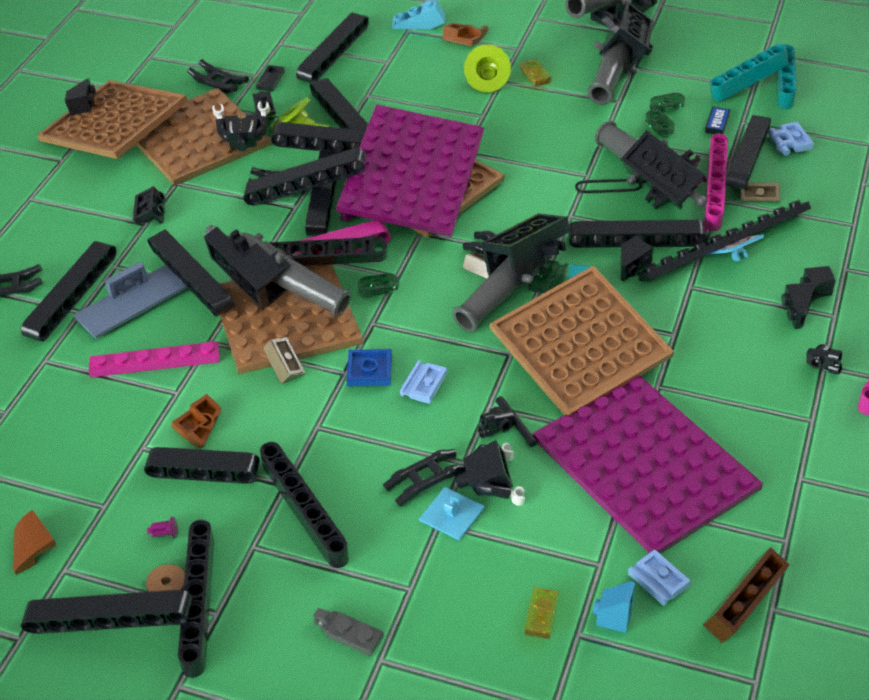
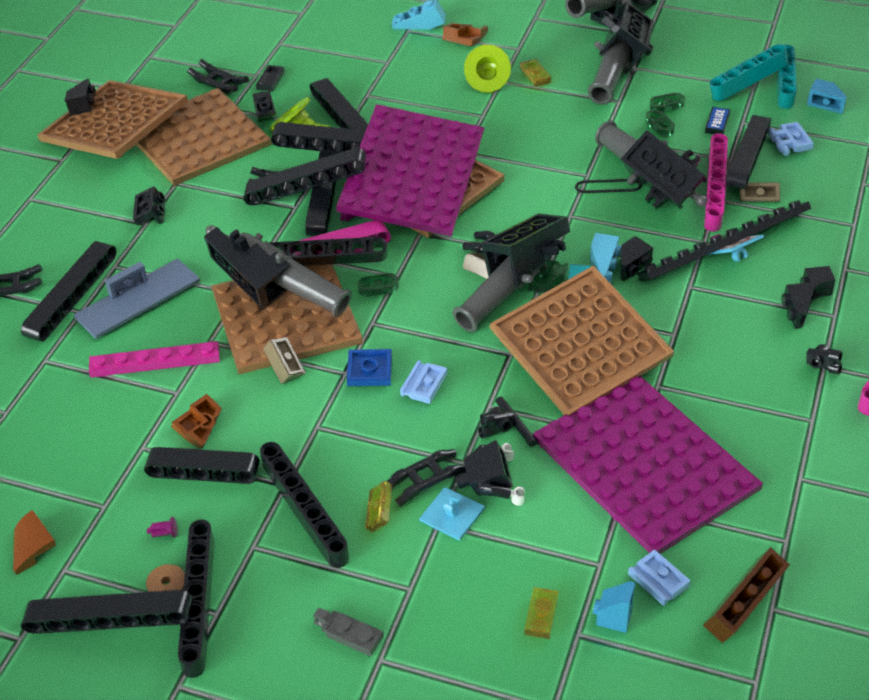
black beam [147,229,235,317] -> none
black torso [213,102,270,151] -> none
black beam [296,12,369,83] -> none
black beam [568,220,708,248] -> none
none -> clear yellow plate [365,480,392,532]
none -> medium azure slope [590,233,621,284]
none -> dark azure slope [807,79,847,114]

